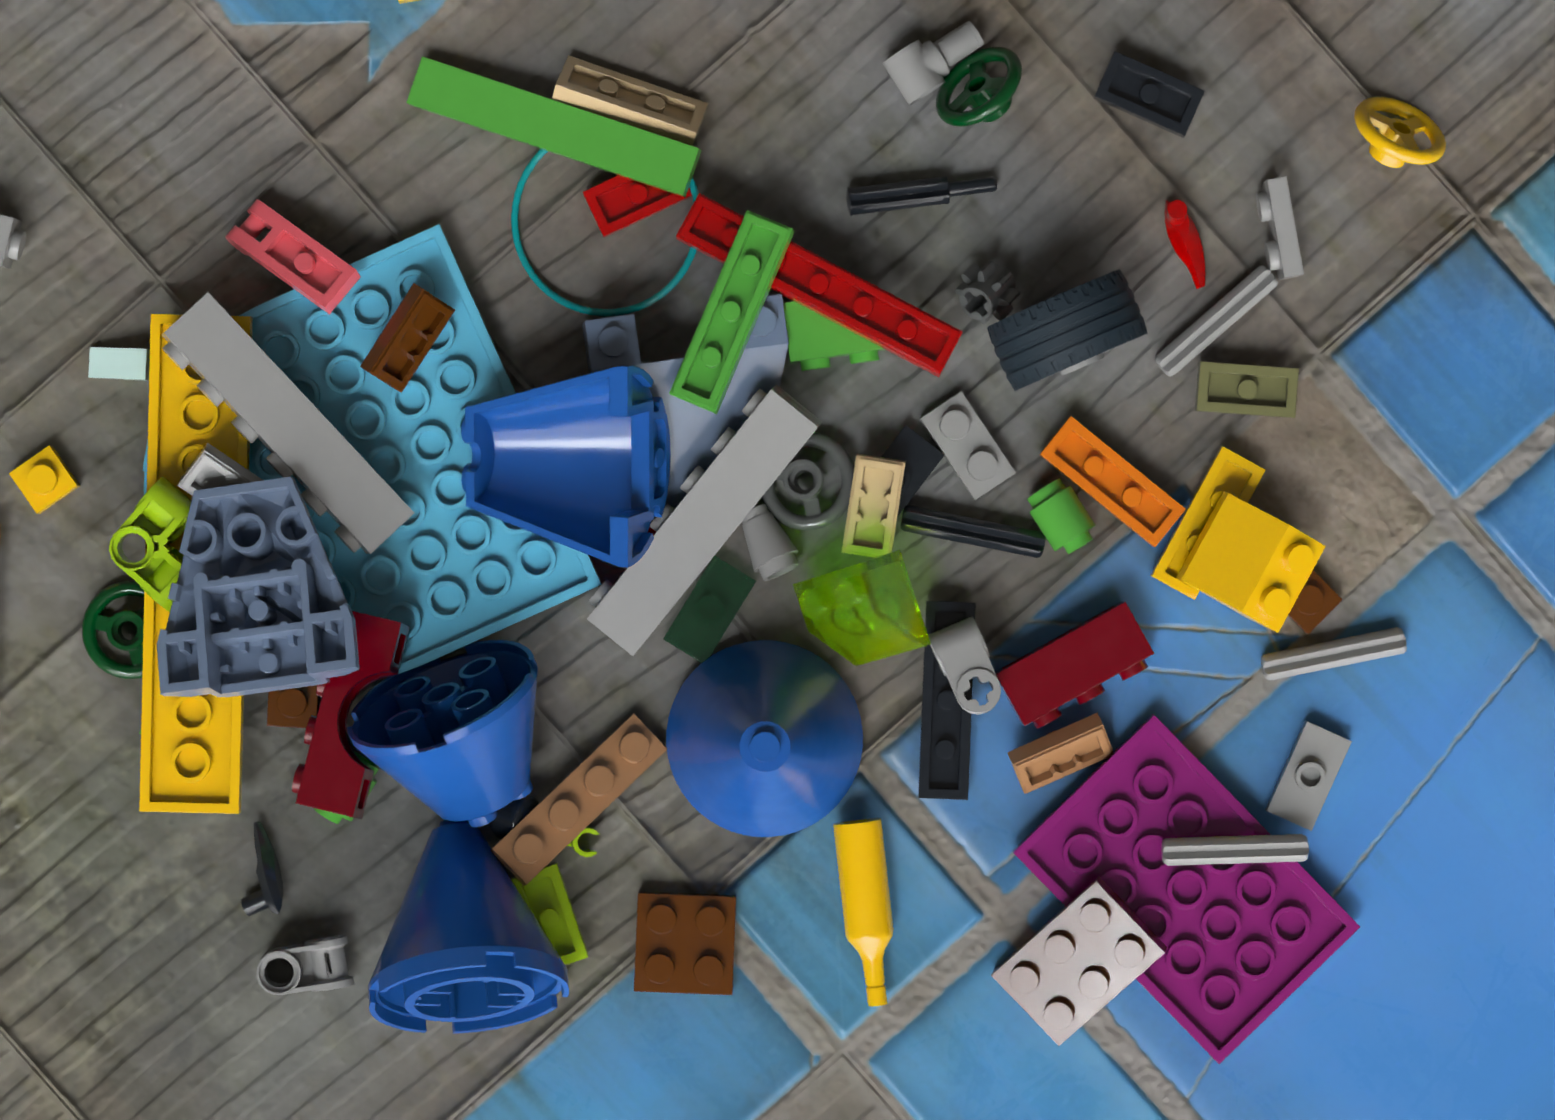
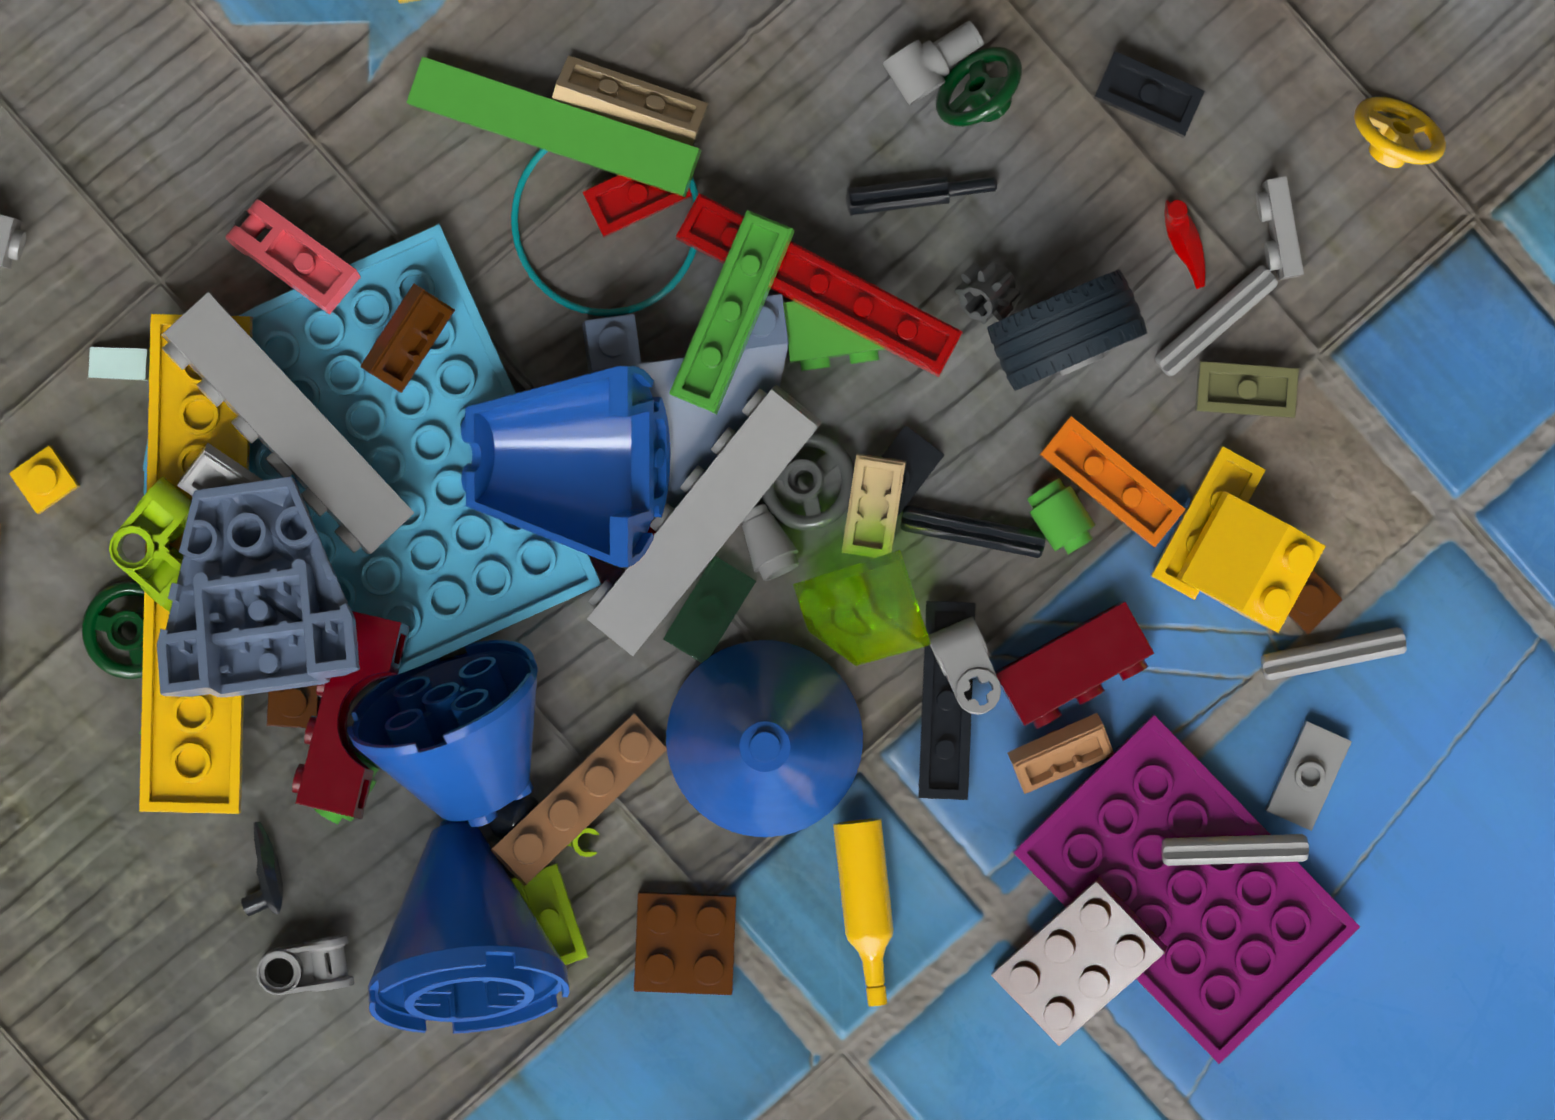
light grey plate [920,391,1016,500] -> none

